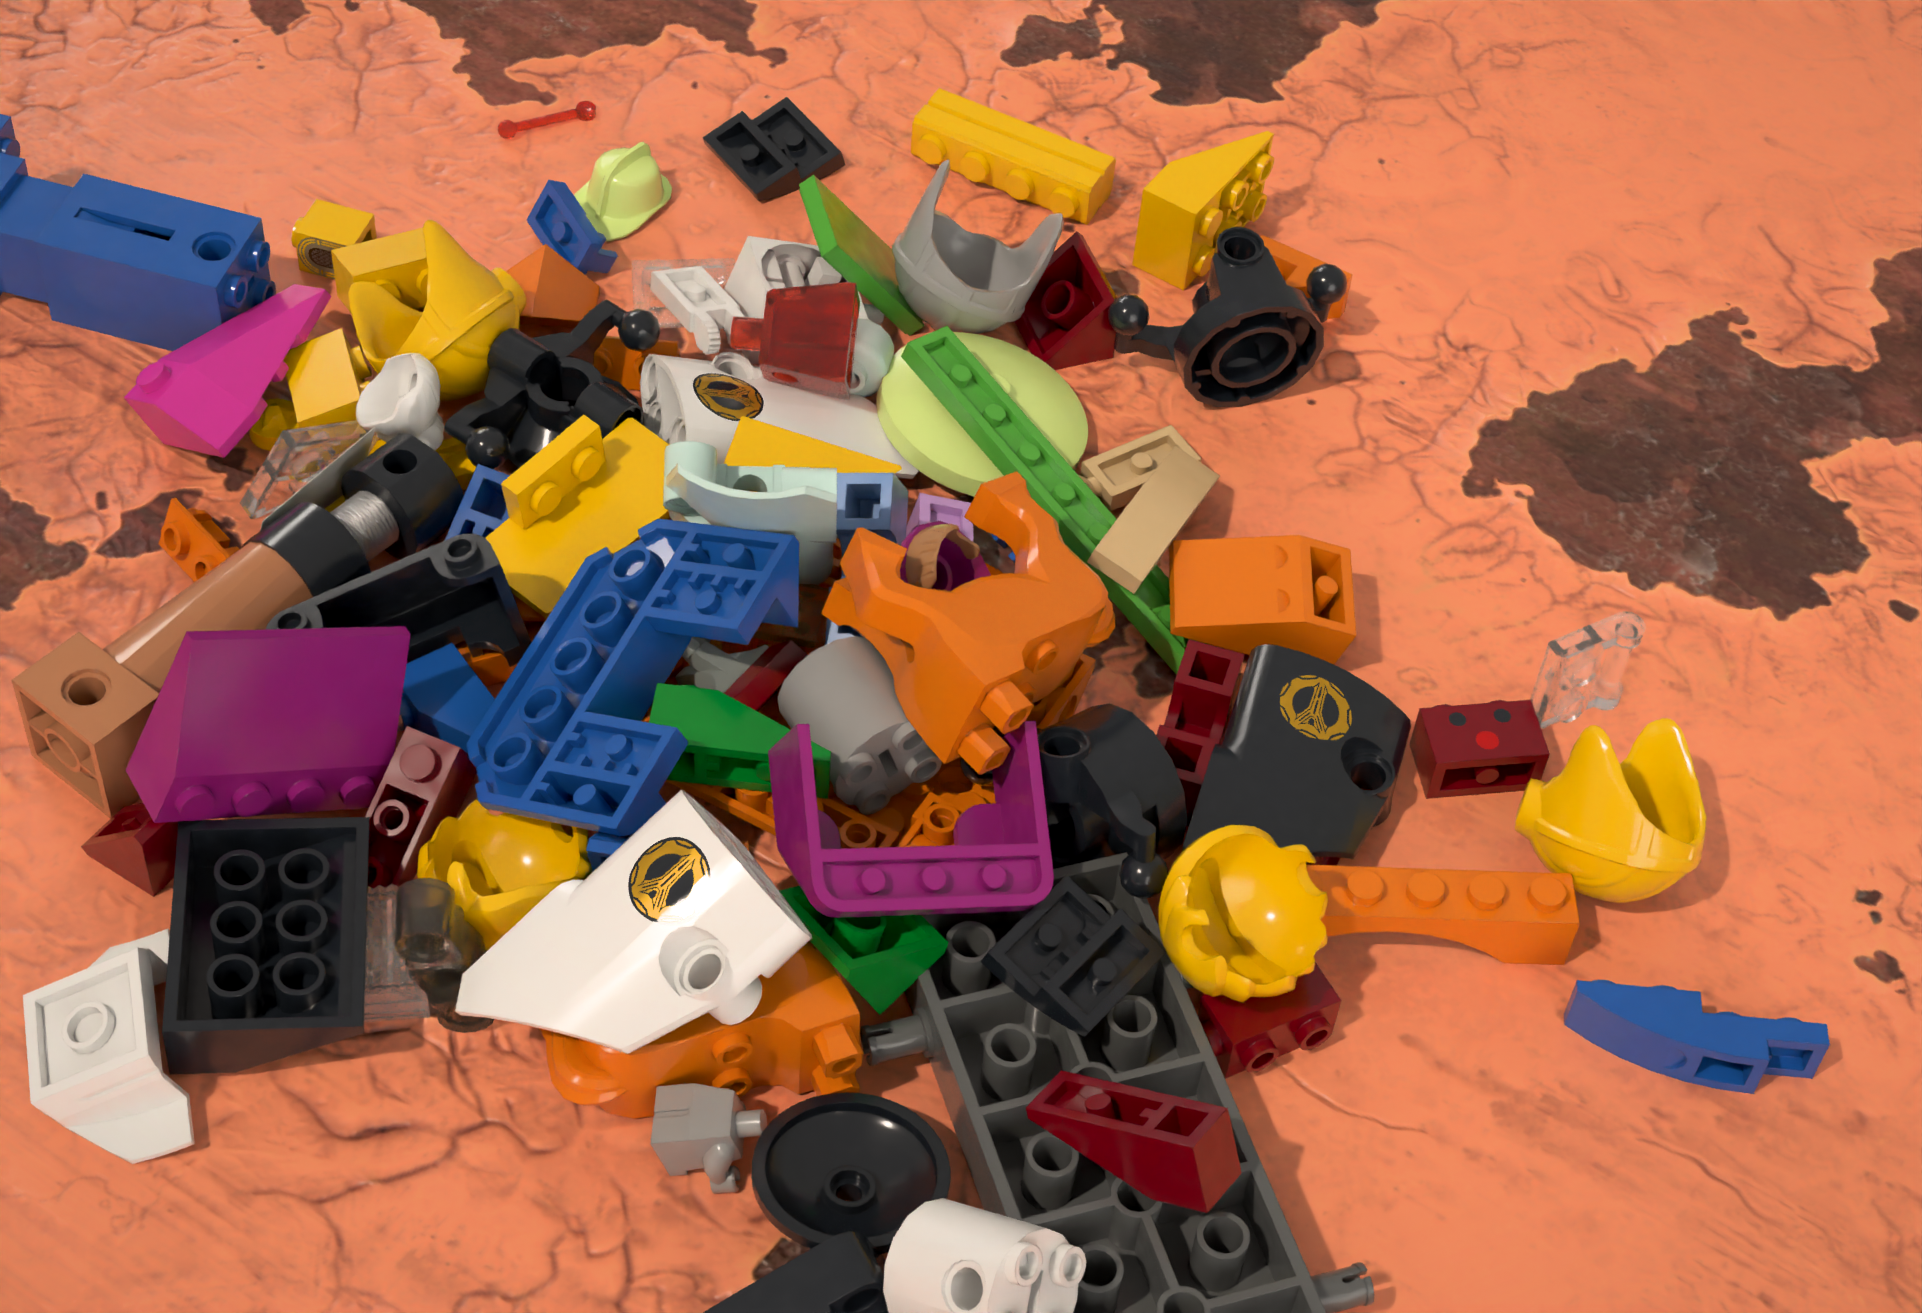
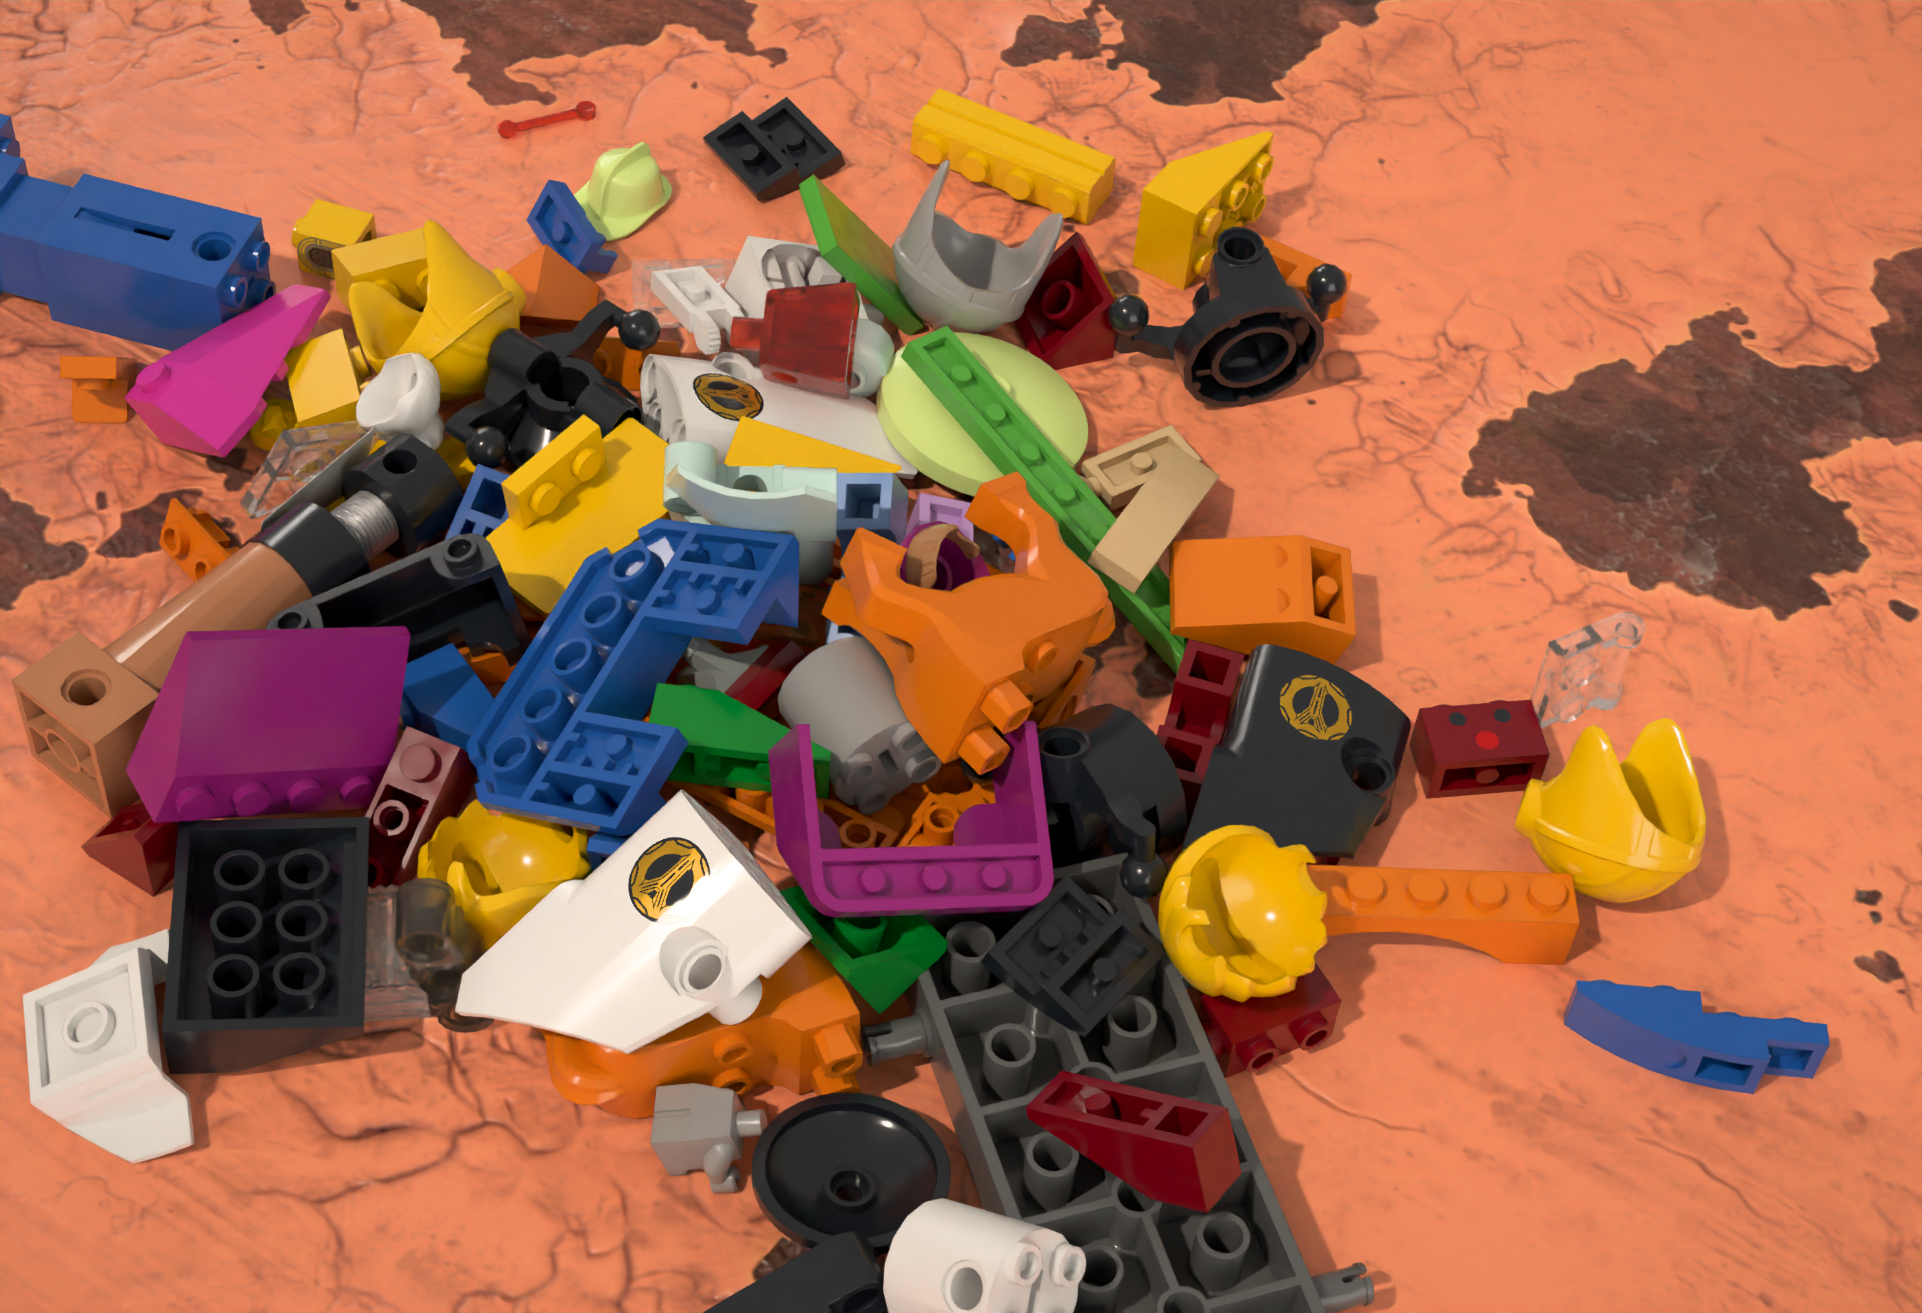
none -> orange slope [60,356,137,423]

